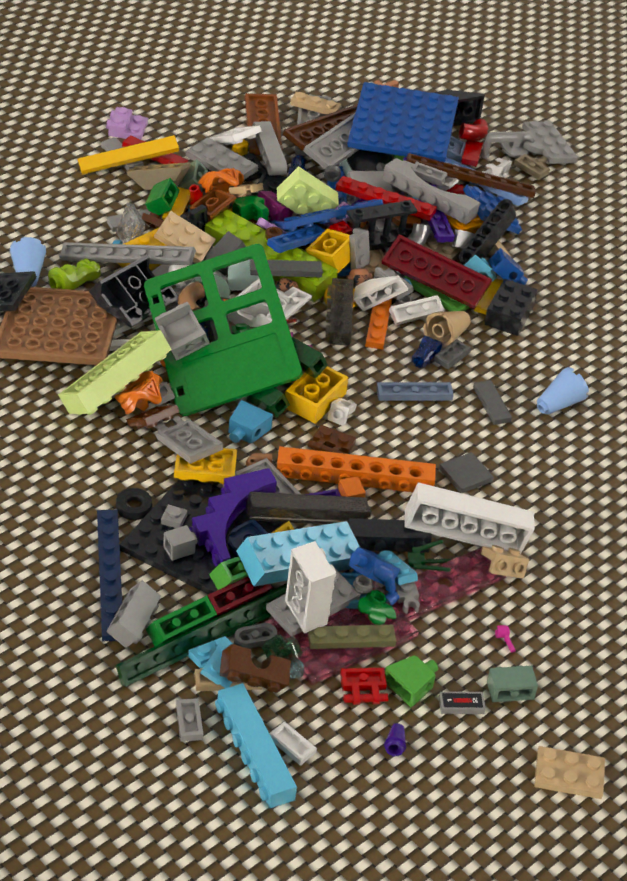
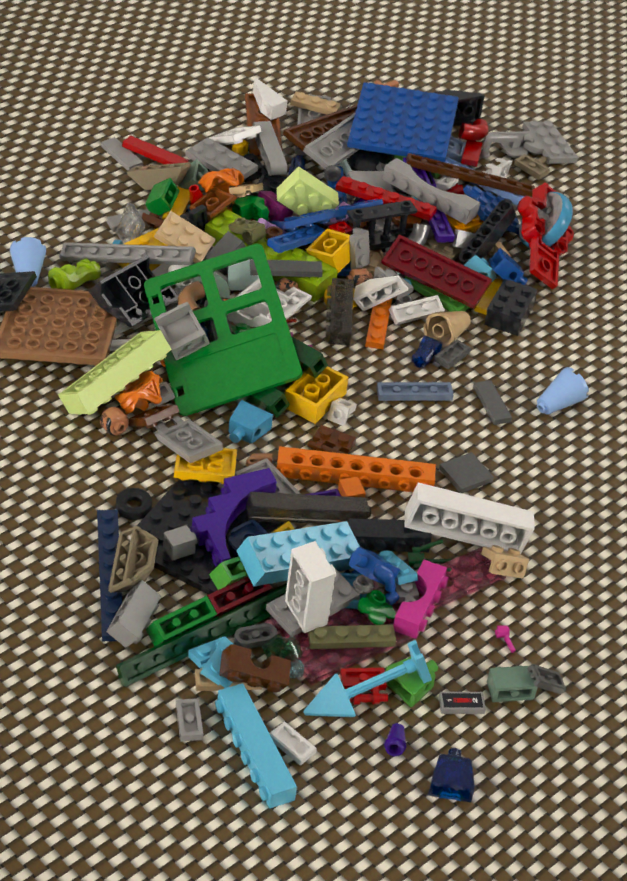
yellow tile [77,135,179,175] -> none
lavender plate [106,107,148,139] -> none
light grey plate [161,504,187,528] -> none
light grey hinge [403,160,447,186] -> none
tan plate [534,746,605,799] -> none
none -> nougat head [100,407,129,436]
none -> dark tan wedge [108,525,158,593]
none -> olive plate [228,217,266,245]
none -> white slope [253,78,287,120]
none -> medium azure piece [303,640,432,717]
none -> dark pink arch [393,560,449,639]
none -> clear blue torso [428,748,475,803]
none -> red piece [517,182,574,289]
none -> dark grey tile [527,664,566,694]

